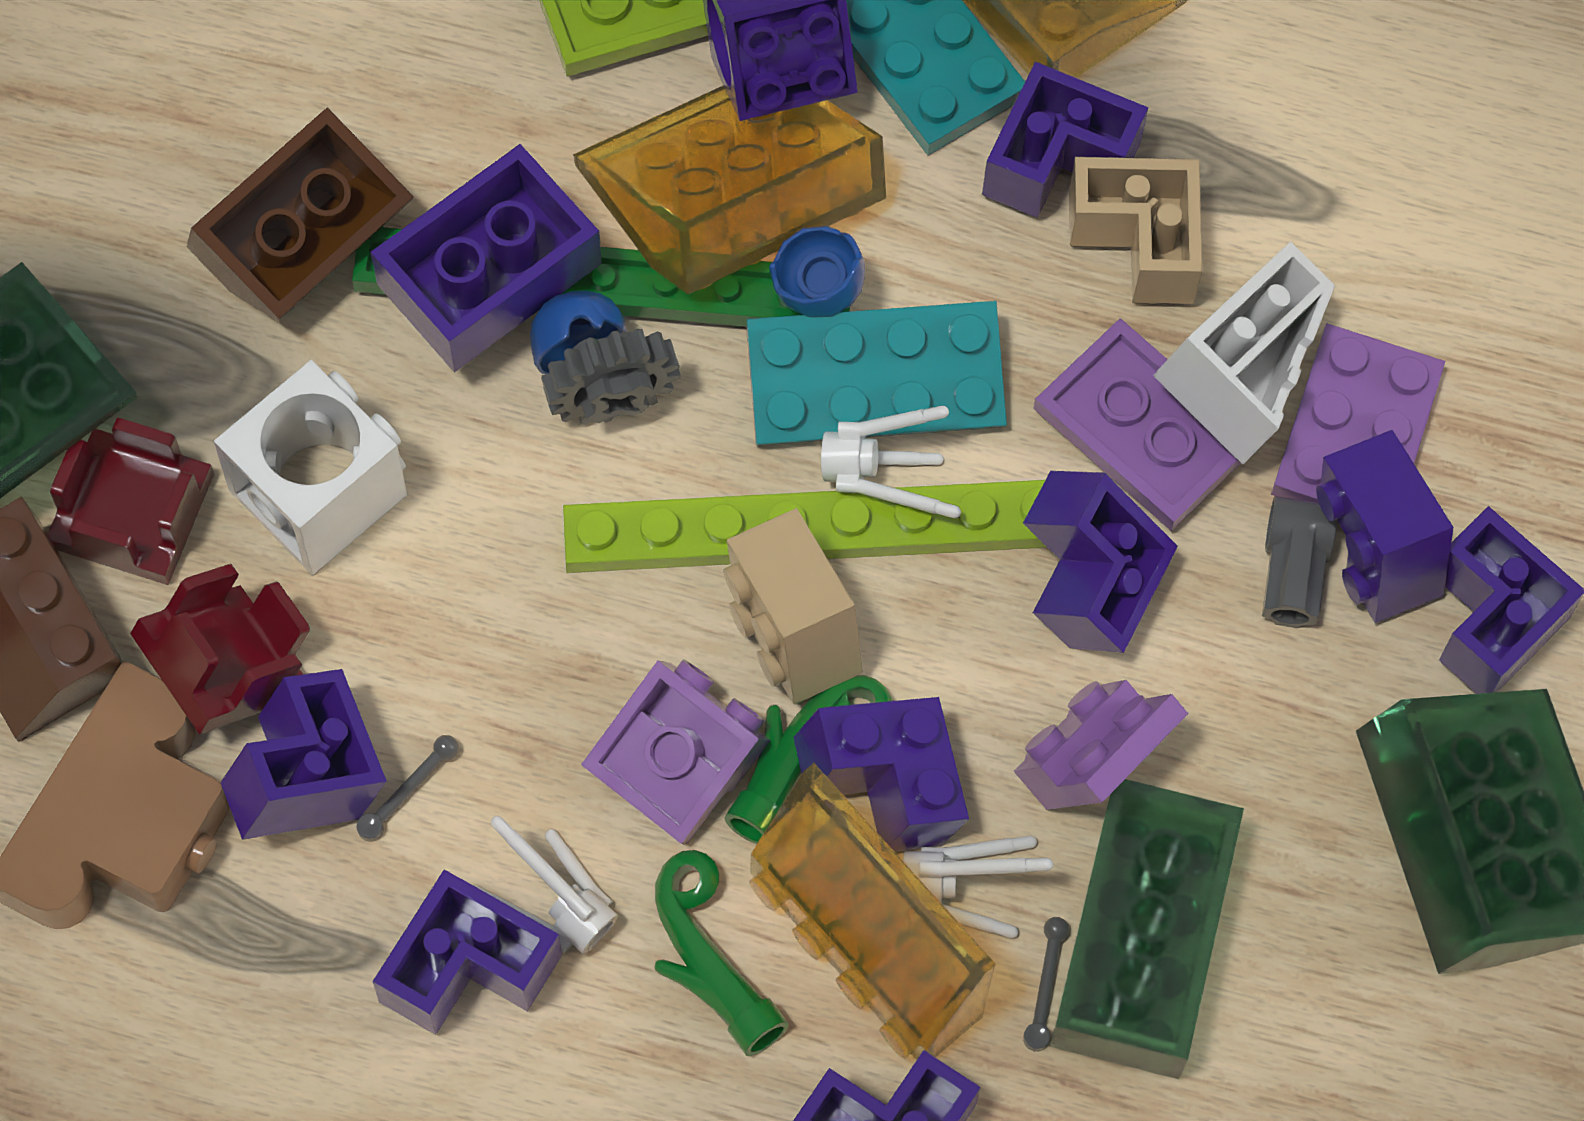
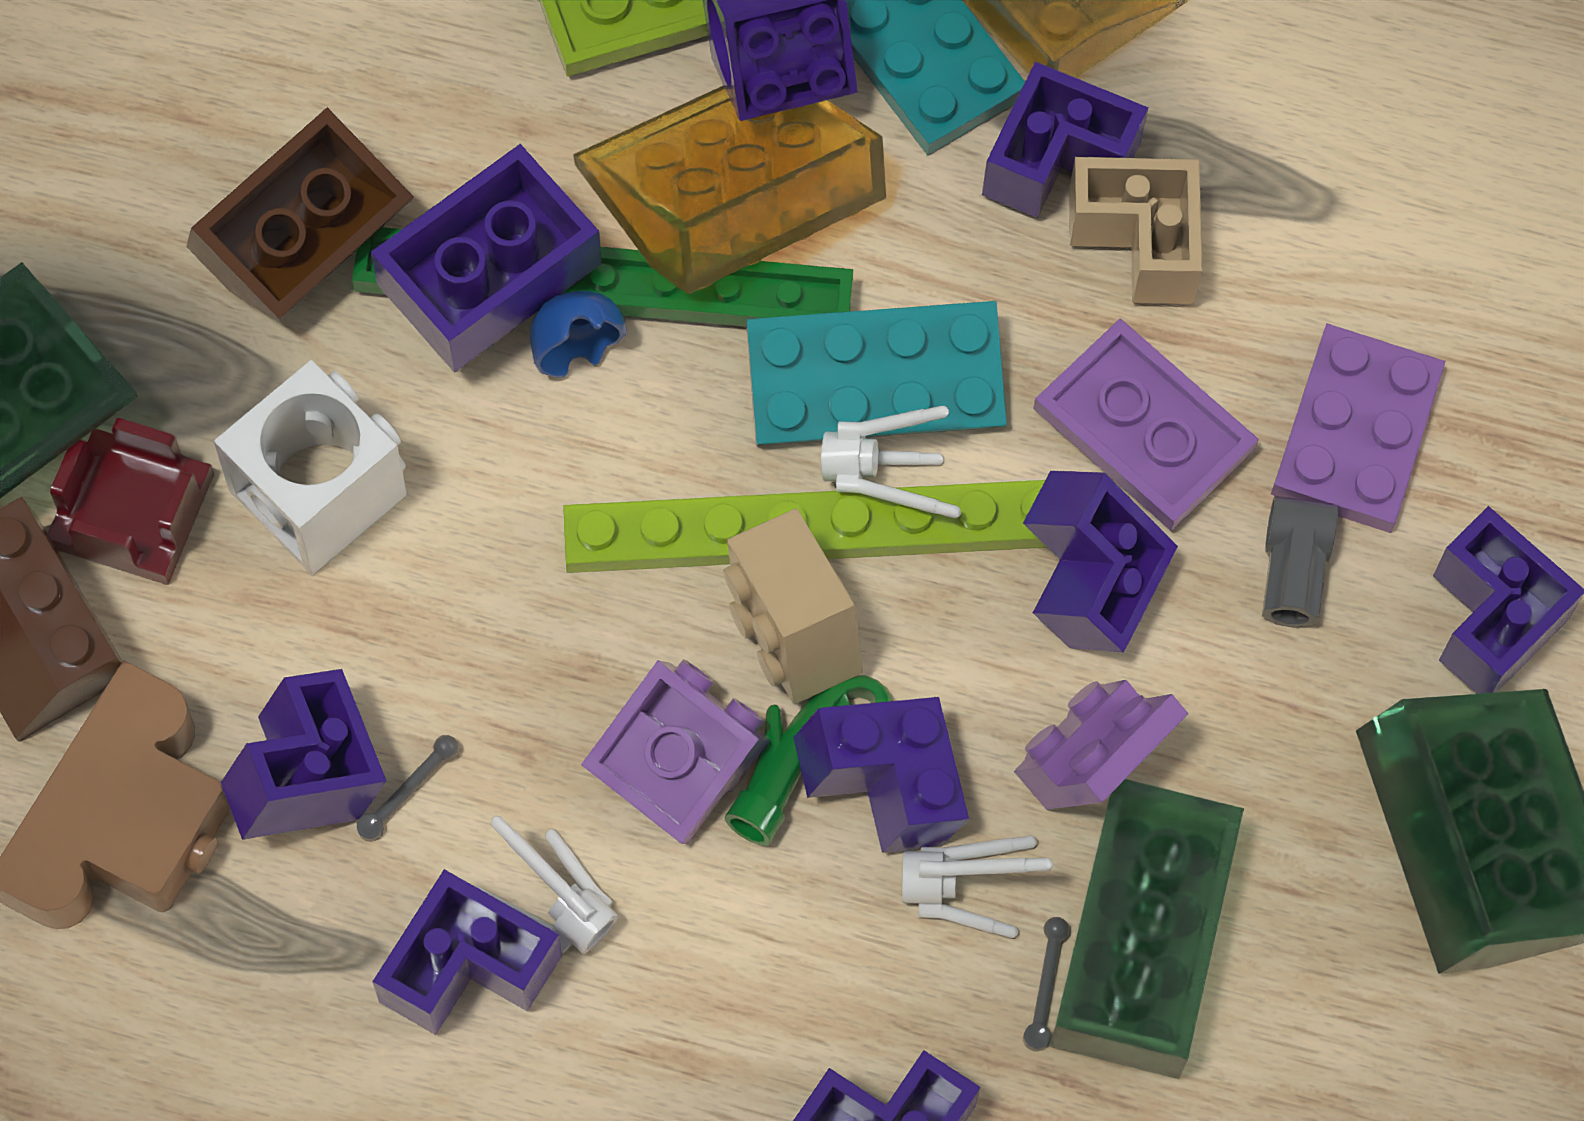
dark red panel [130,564,310,735] -> none
dark grey gear [541,329,681,424] -> none
green plant [654,850,789,1056] -> none
clear yellow slope [749,763,996,1060] -> none
blue hair [769,226,865,317] -> none
white wedge [1153,241,1335,464] -> none
dark purple brick [1316,429,1454,623] -> none

